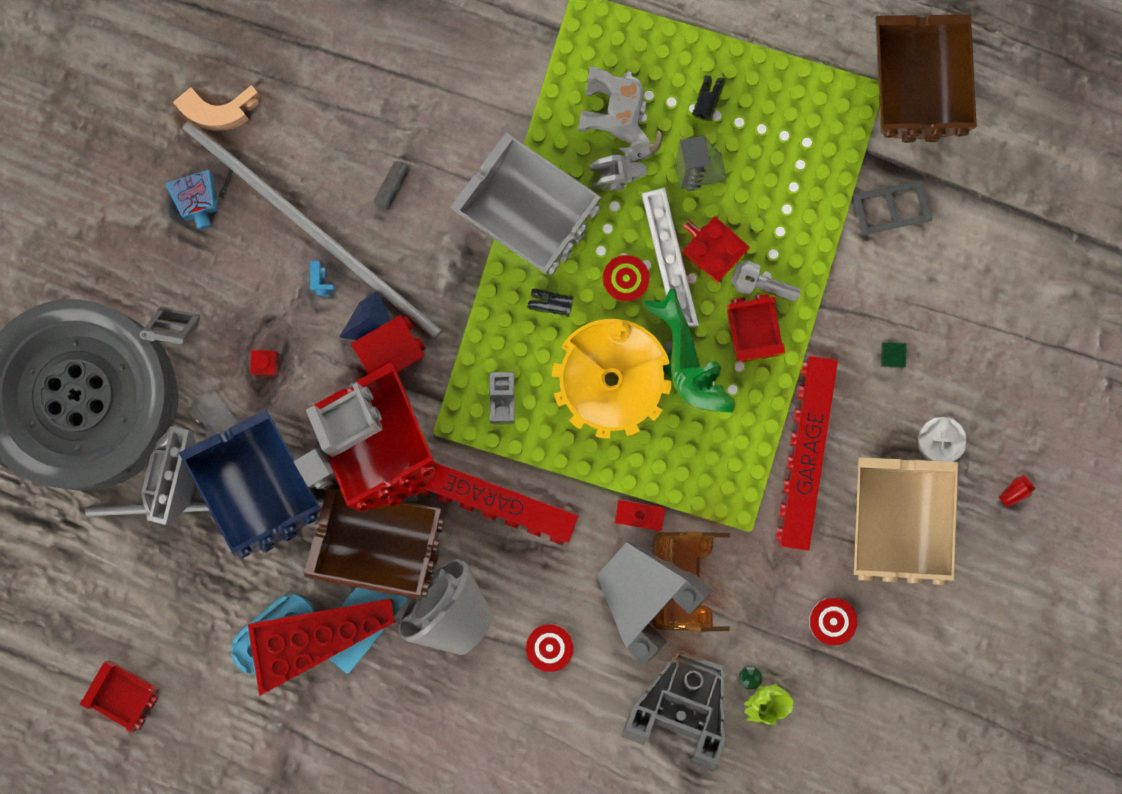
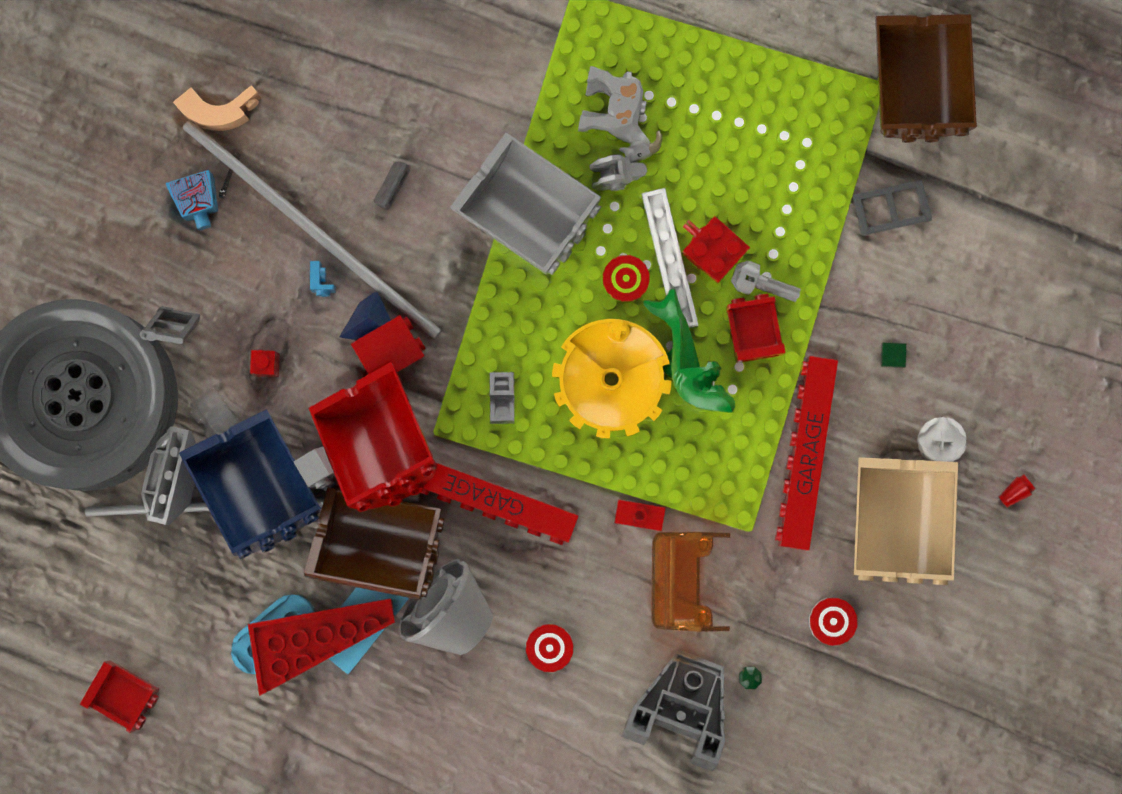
light grey panel [306,382,383,458] -> none
black hinge [527,288,574,317] -> none
wedge [597,541,713,665] -> none
dark grey wedge [675,136,727,191] -> none
black hinge [692,75,725,121] -> none
lime hair [744,684,794,725] -> none

